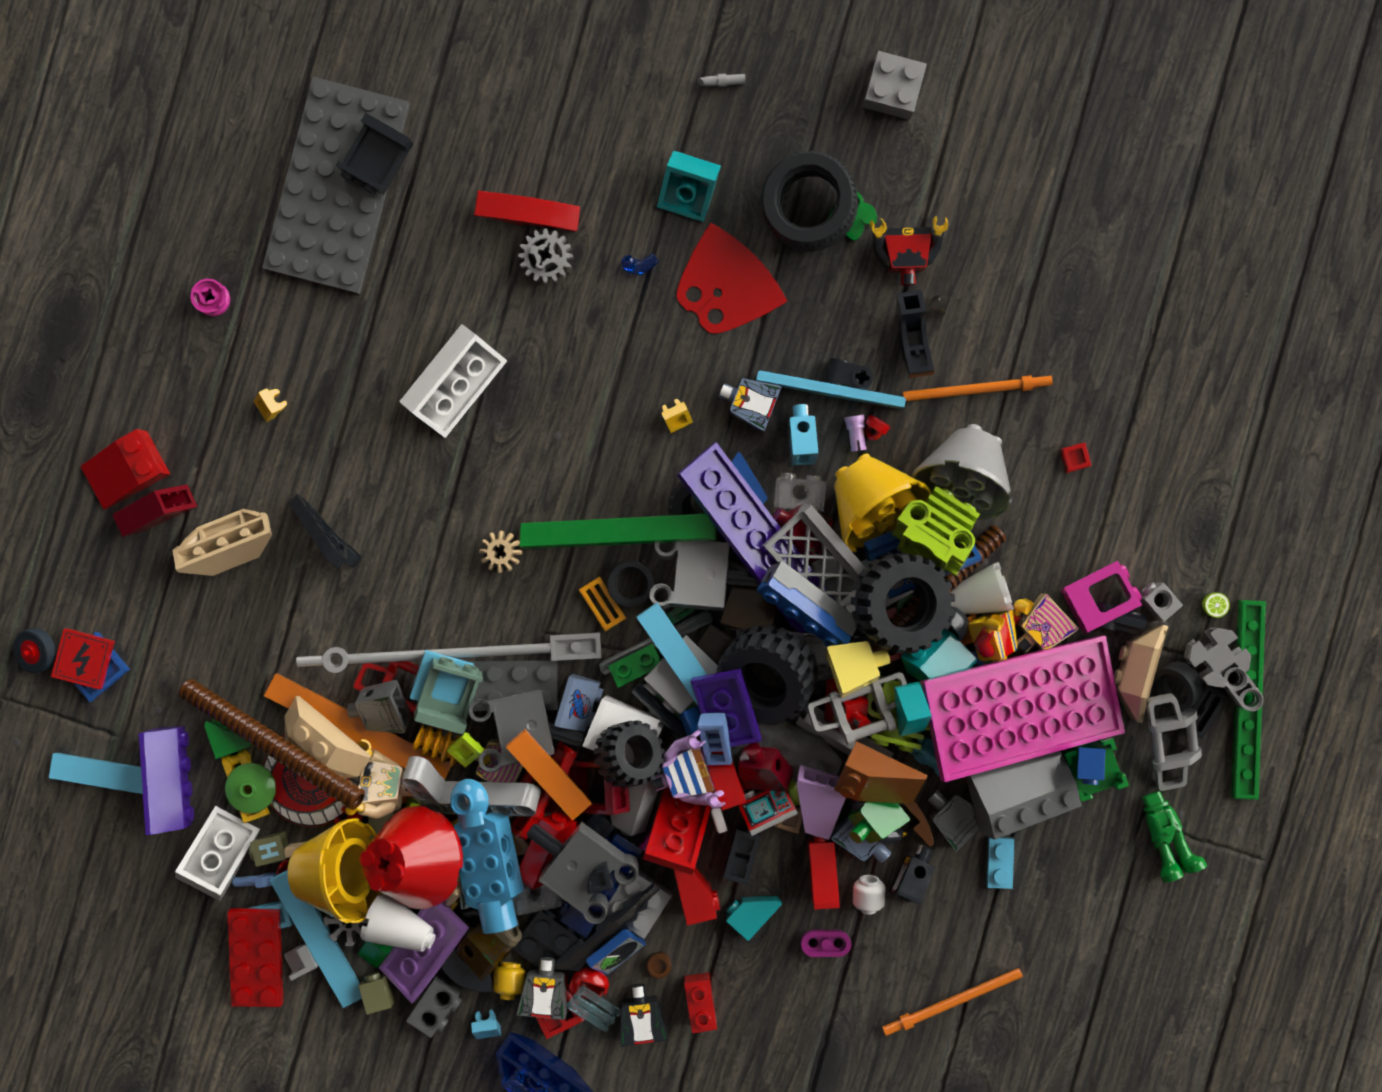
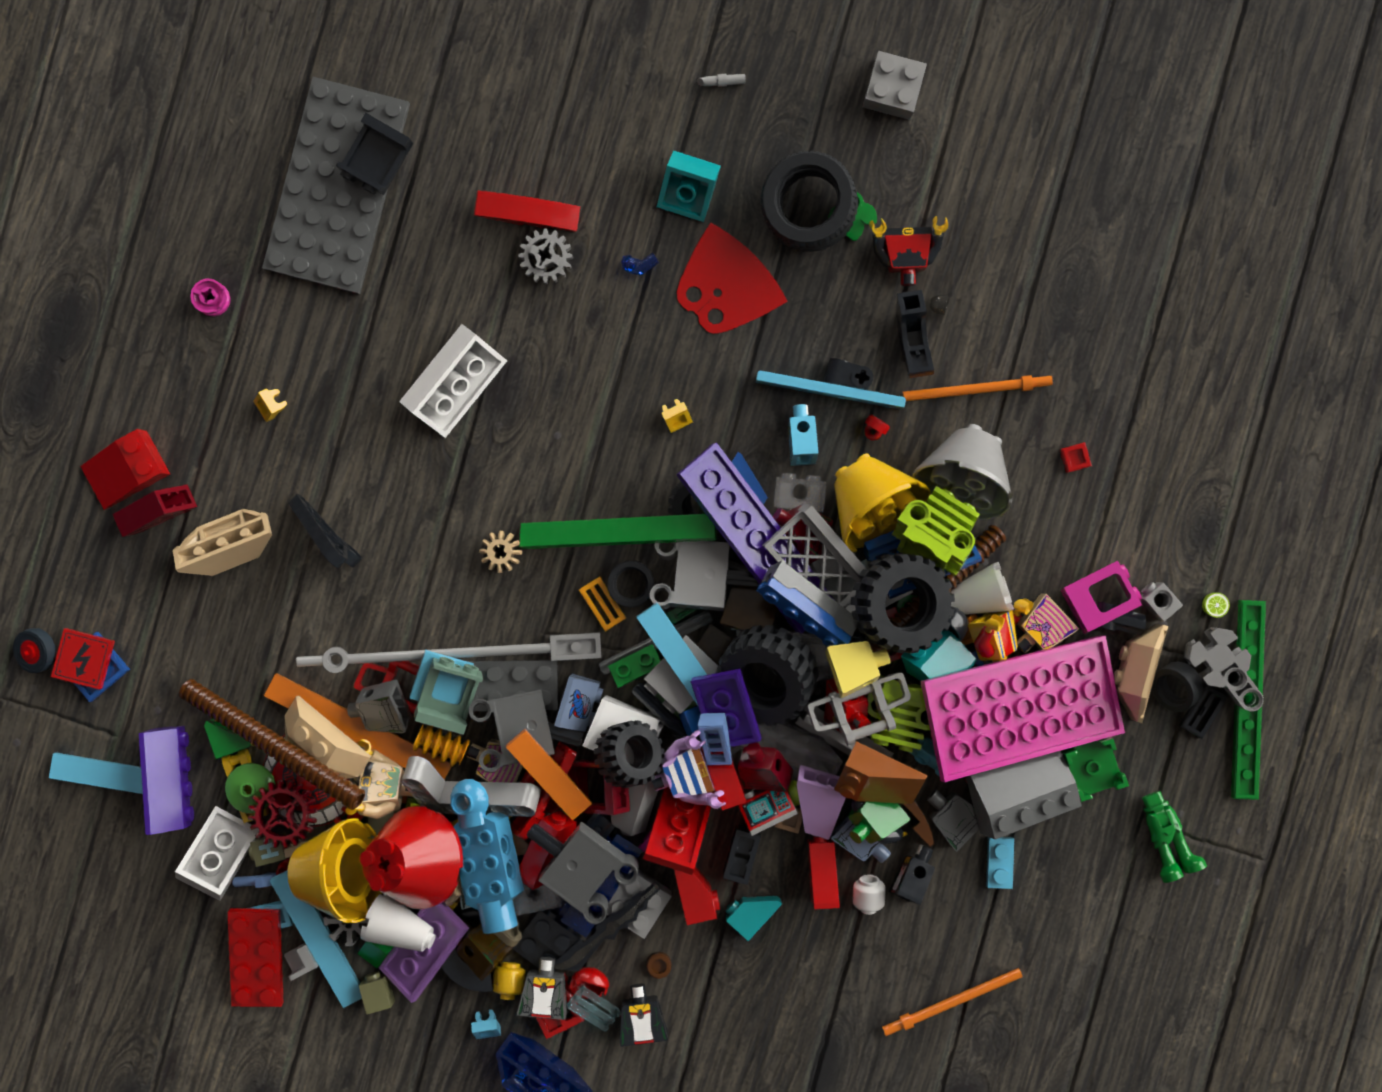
dark grey brick [406,974,462,1038] -> none
lime tile [447,732,484,768] -> none
tile [586,929,646,975] -> none
black tile [587,861,614,895] -> none
red brick [684,972,717,1033] -> none
white tile [710,807,728,833] -> none
torso [719,378,781,433] -> none
magenta plate [801,930,851,957] -> none
lavender pin [844,415,867,452] -> none
teal slope [894,682,932,736] -> none
blue brick [1077,747,1105,785] -> none
light grey bar [1146,693,1202,791] -> none
none -> dark red gear [248,780,318,849]

